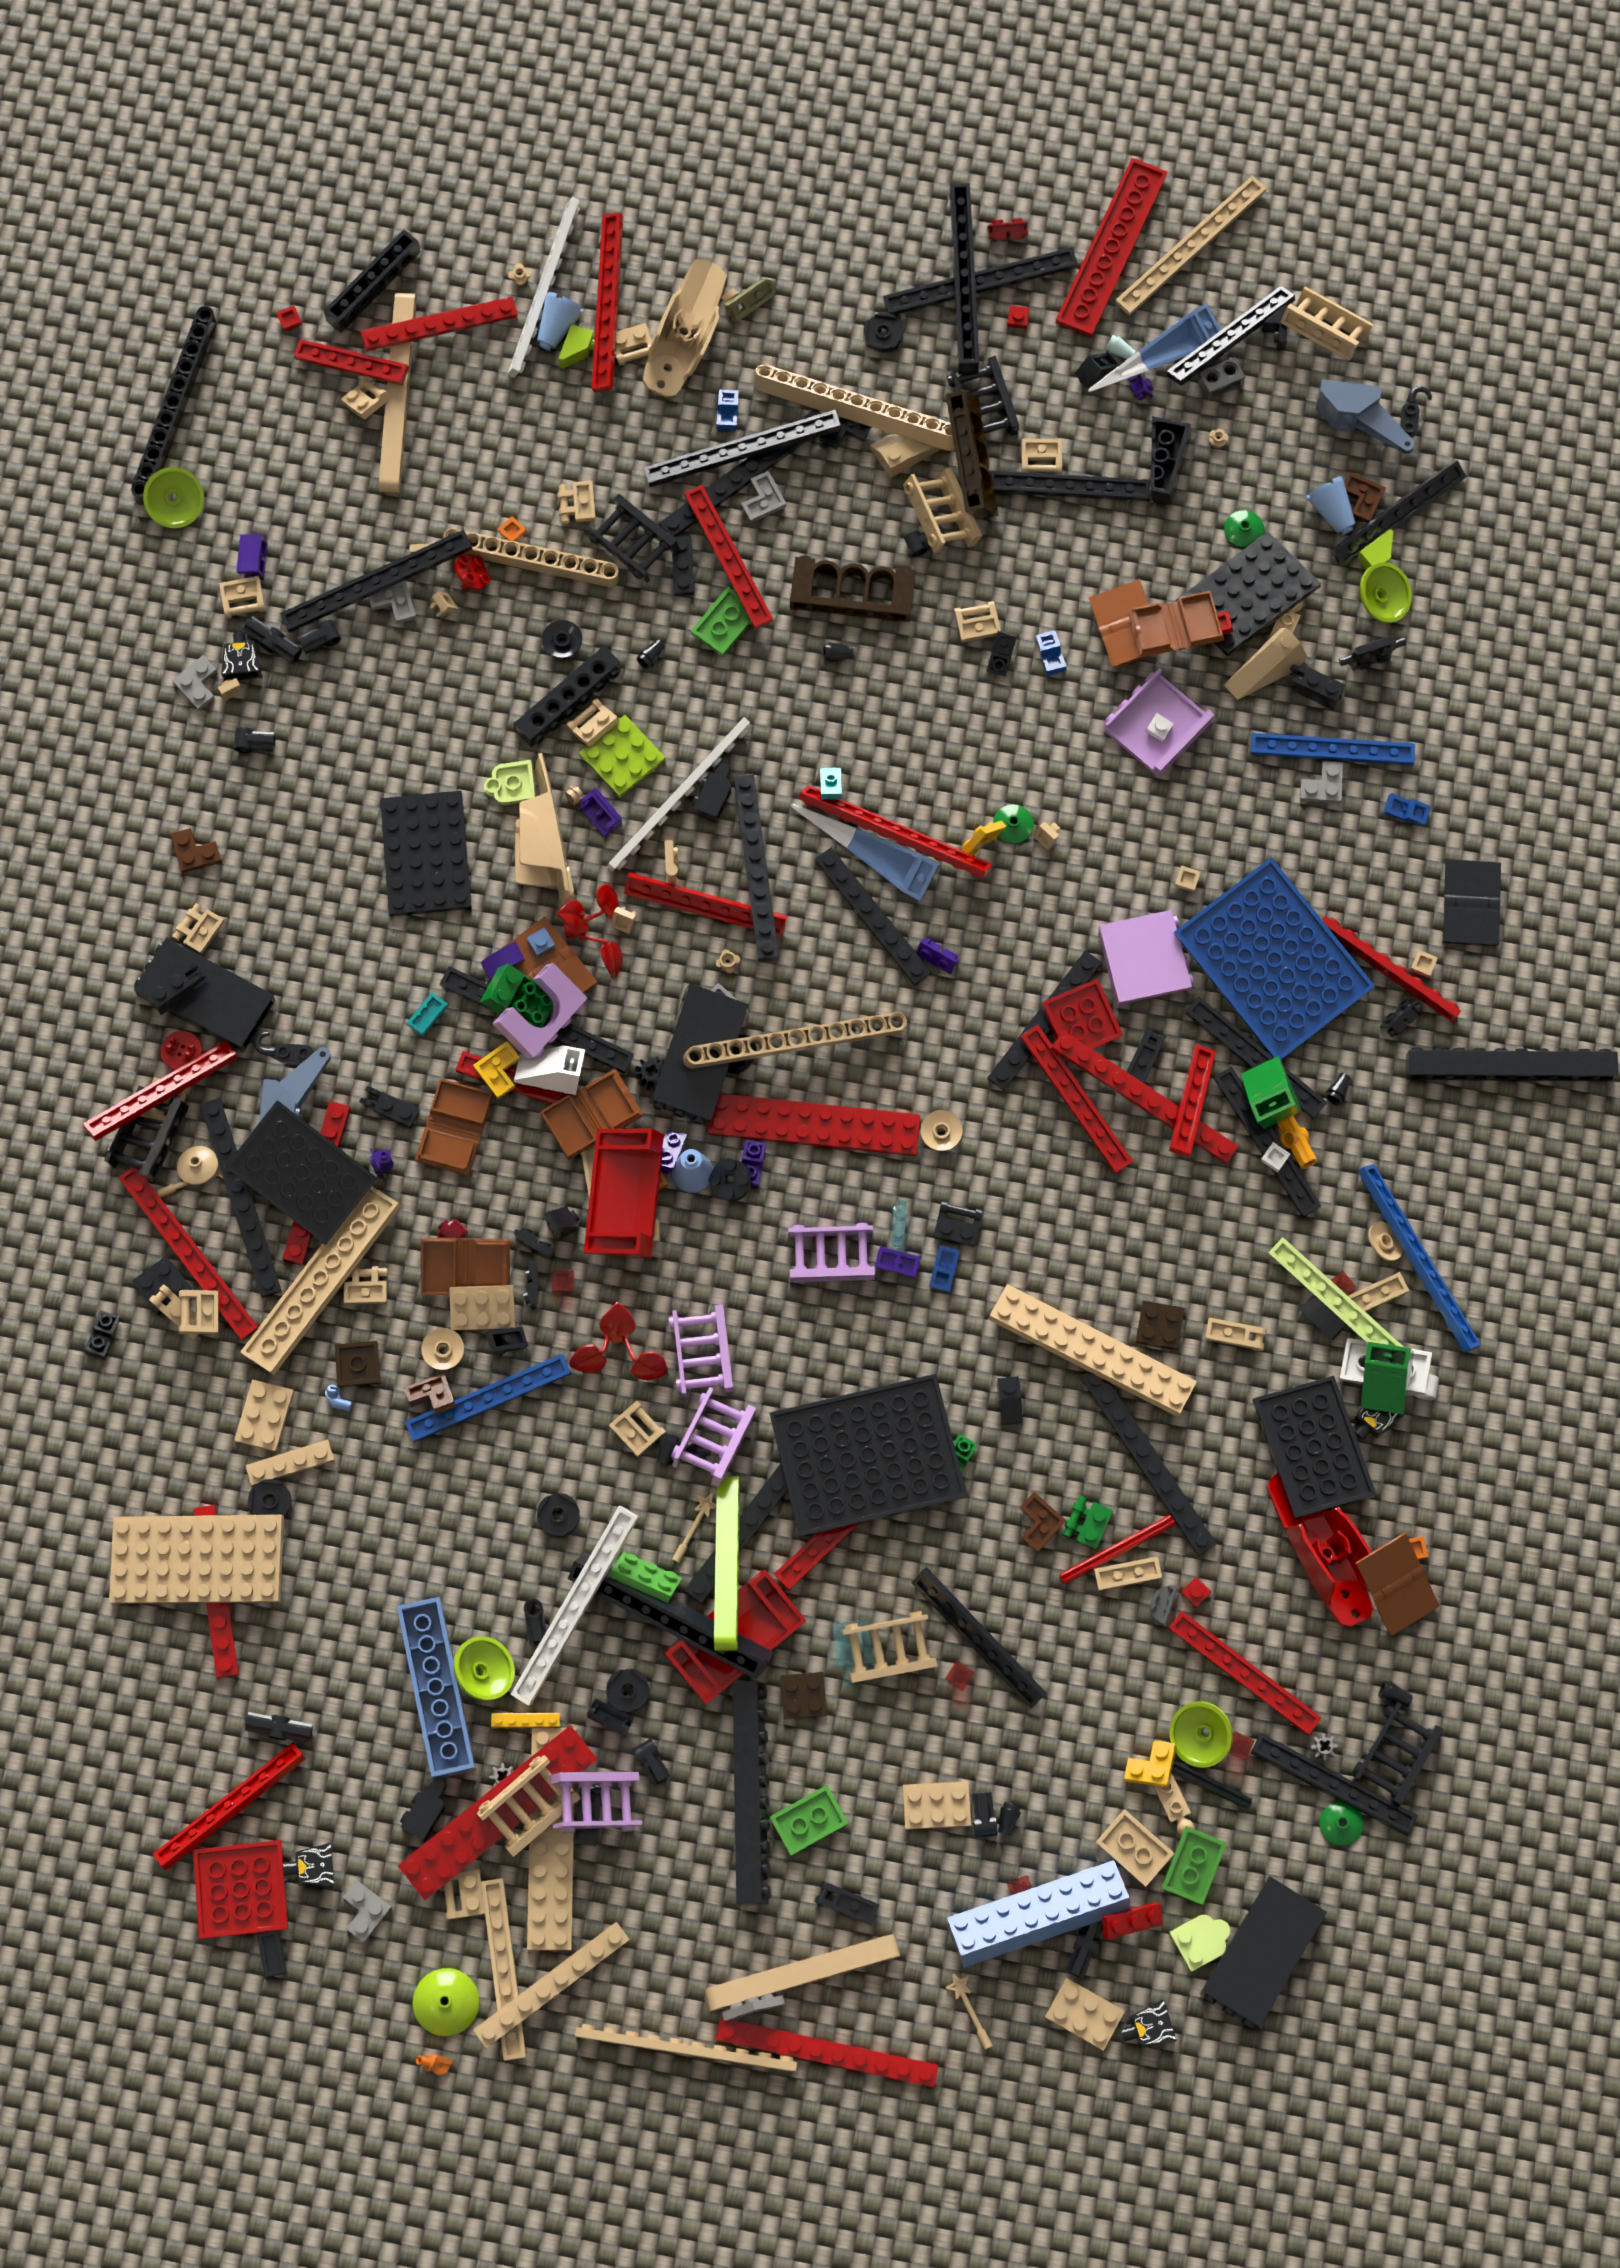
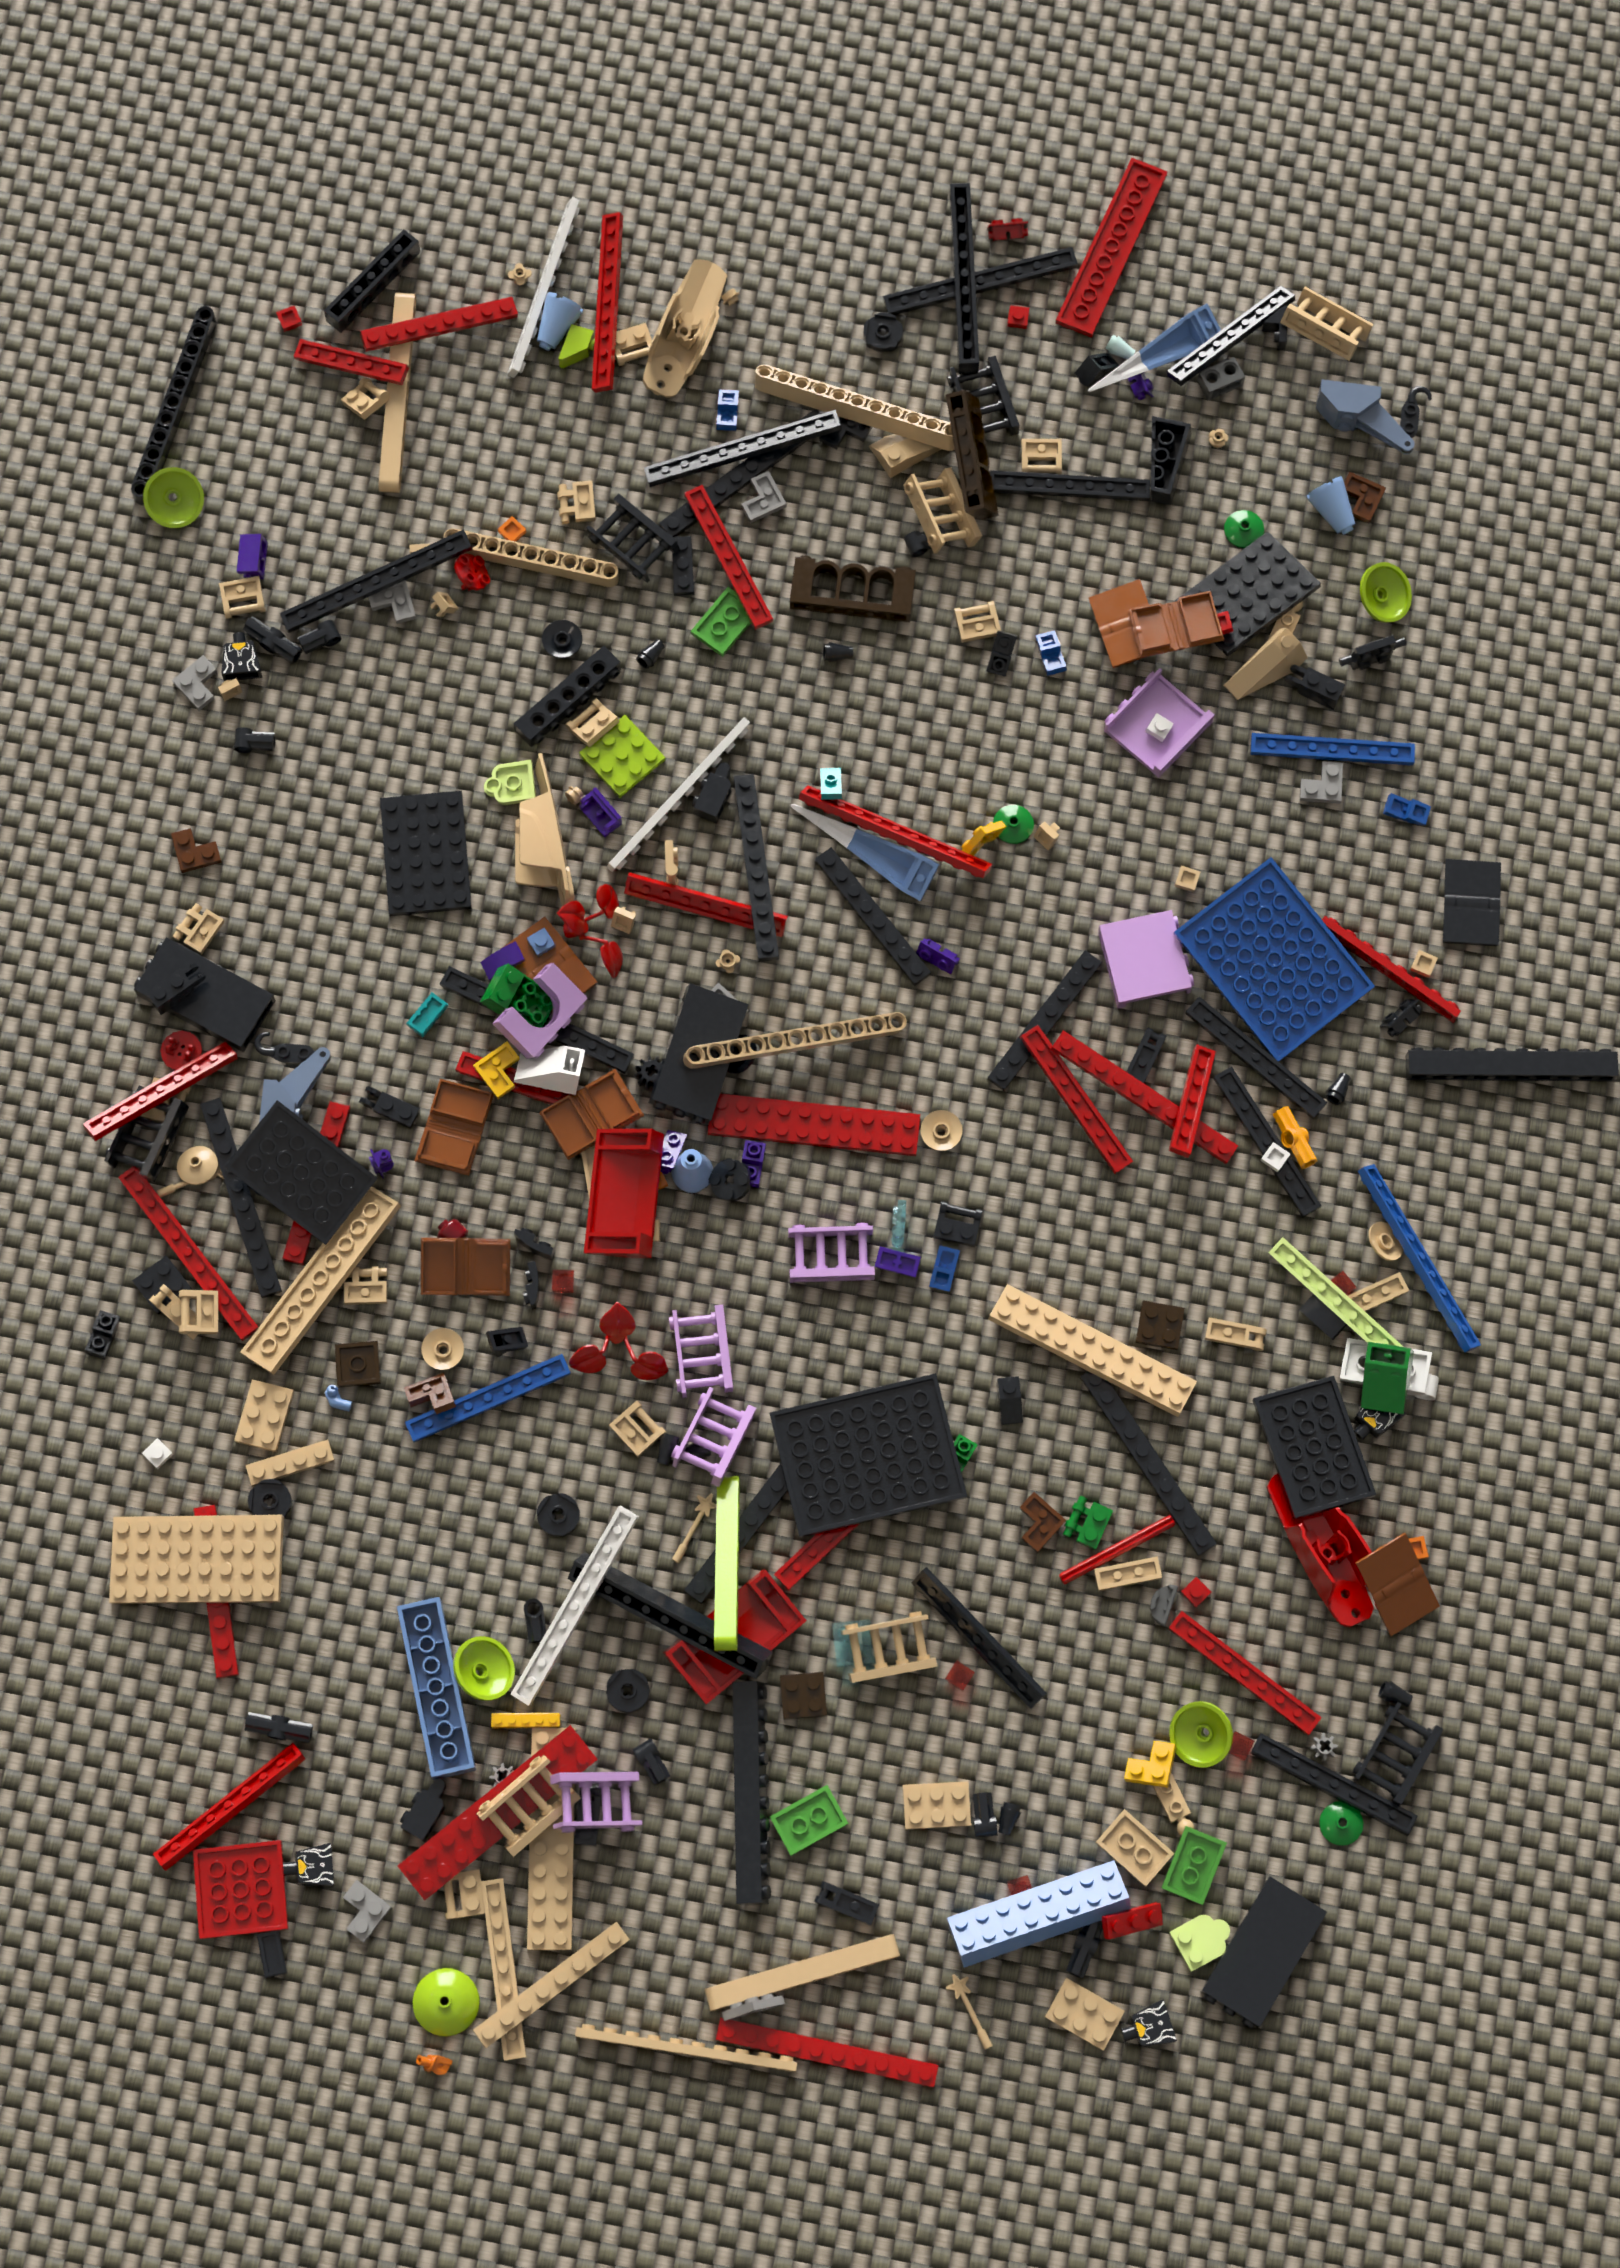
tan plate [449,1285,515,1330] -> none
black slope [544,1206,580,1242] -> none
black hinge [586,1698,634,1737] -> none
bright green plate [609,1552,682,1603] -> none
olive plate [725,279,776,322] -> none
red plate [1041,979,1123,1060] -> none
tan plate [1115,175,1267,316] -> none
black axle [1171,1761,1252,1809] -> none
green slope [1241,1056,1302,1129] -> none
black plate [1331,460,1467,567] -> none
lime slope [1357,529,1393,570] -> none
none -> white plate [142,1438,173,1469]

